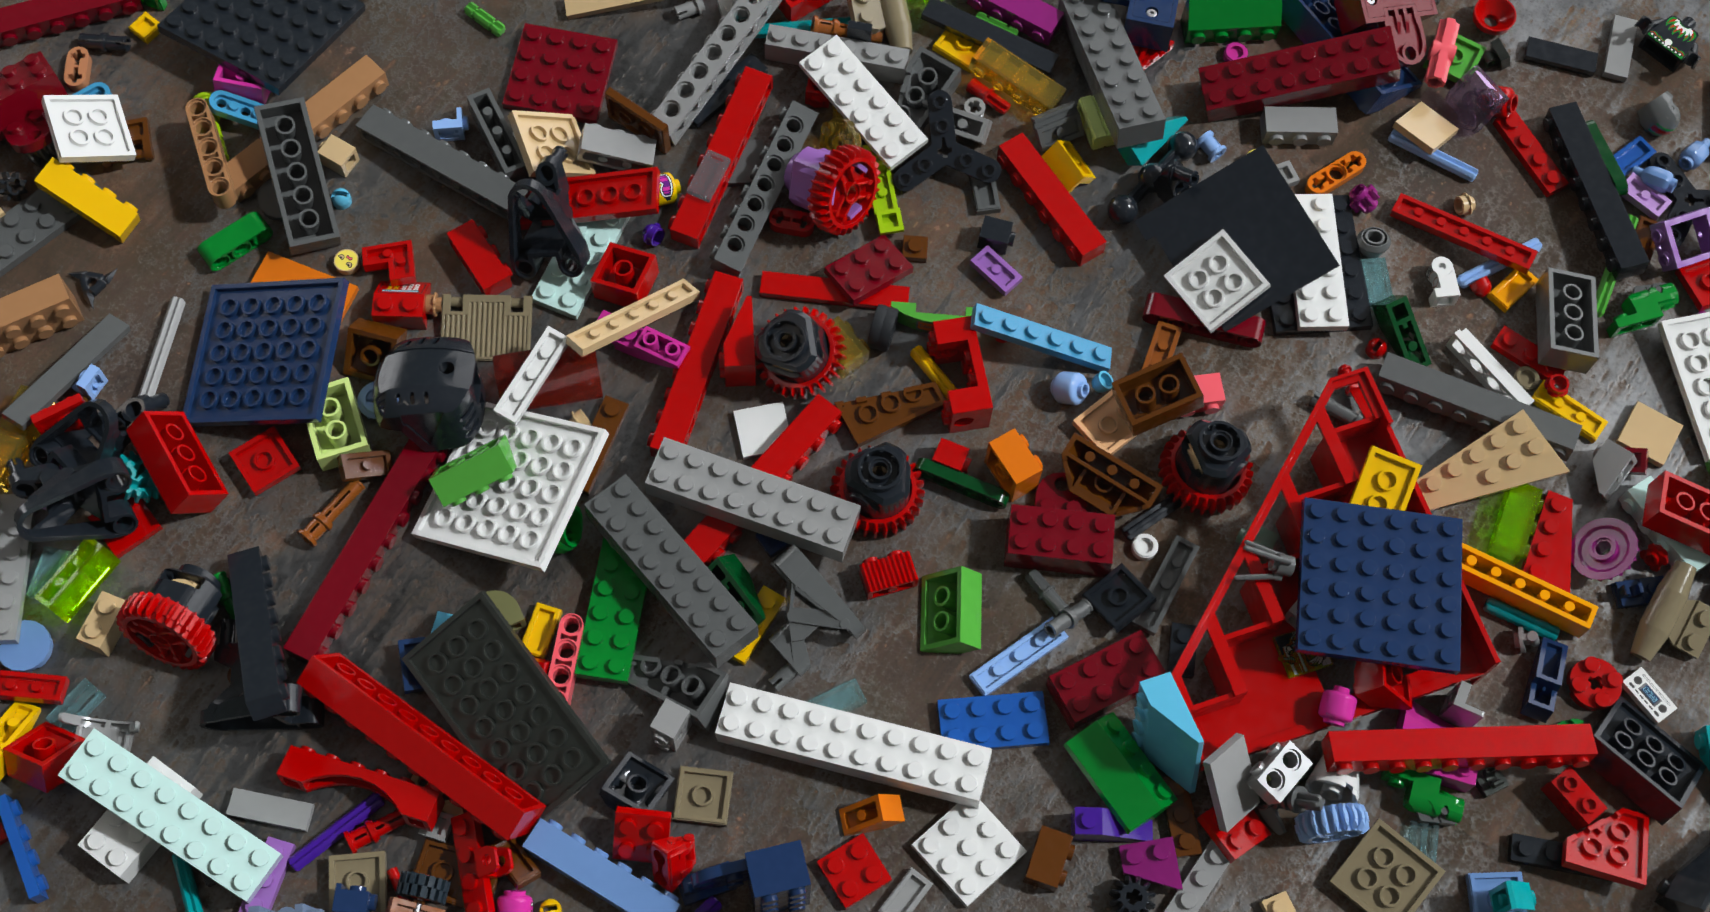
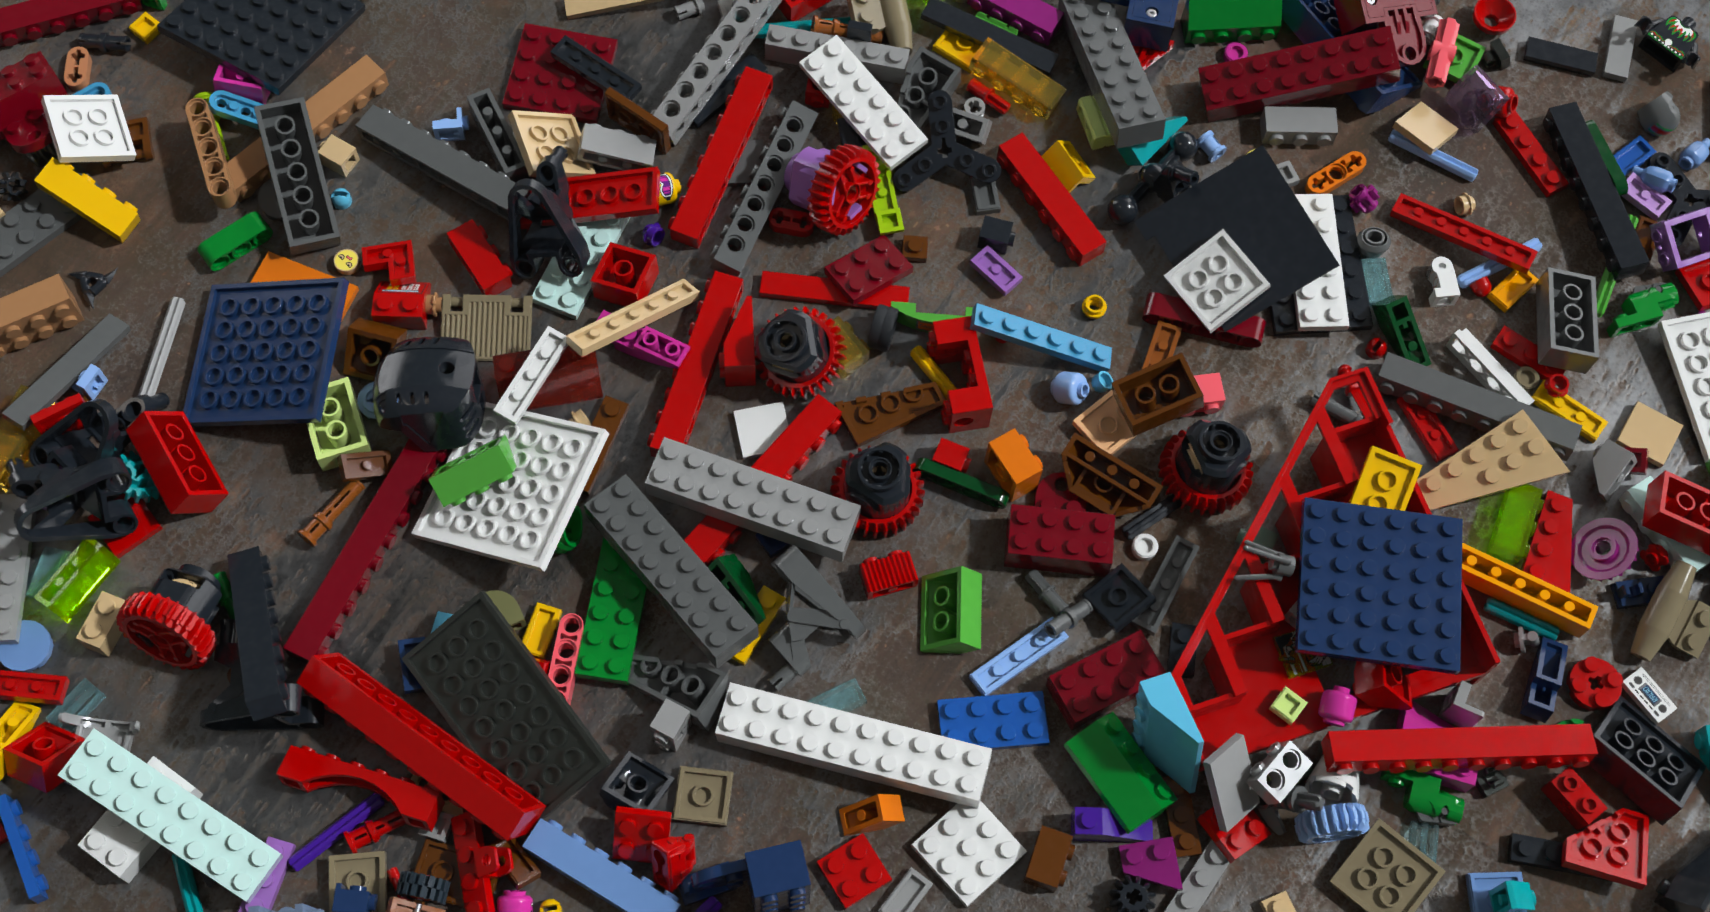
light grey tile [226,788,315,832] -> none
red plate [229,426,301,496] -> none
bright green axle [464,2,506,37] -> none
clear light blue tile [687,149,731,203] -> none
clear yellow plate [819,118,861,150] -> none
dark grey plate [1031,101,1085,152] -> none
none -> black plate [550,35,642,101]
none -> yellow plate [1082,295,1107,319]
none -> yellowish green tile [1269,686,1308,726]
none -> red tile [1396,397,1459,463]
none -> white bush [1423,15,1443,45]

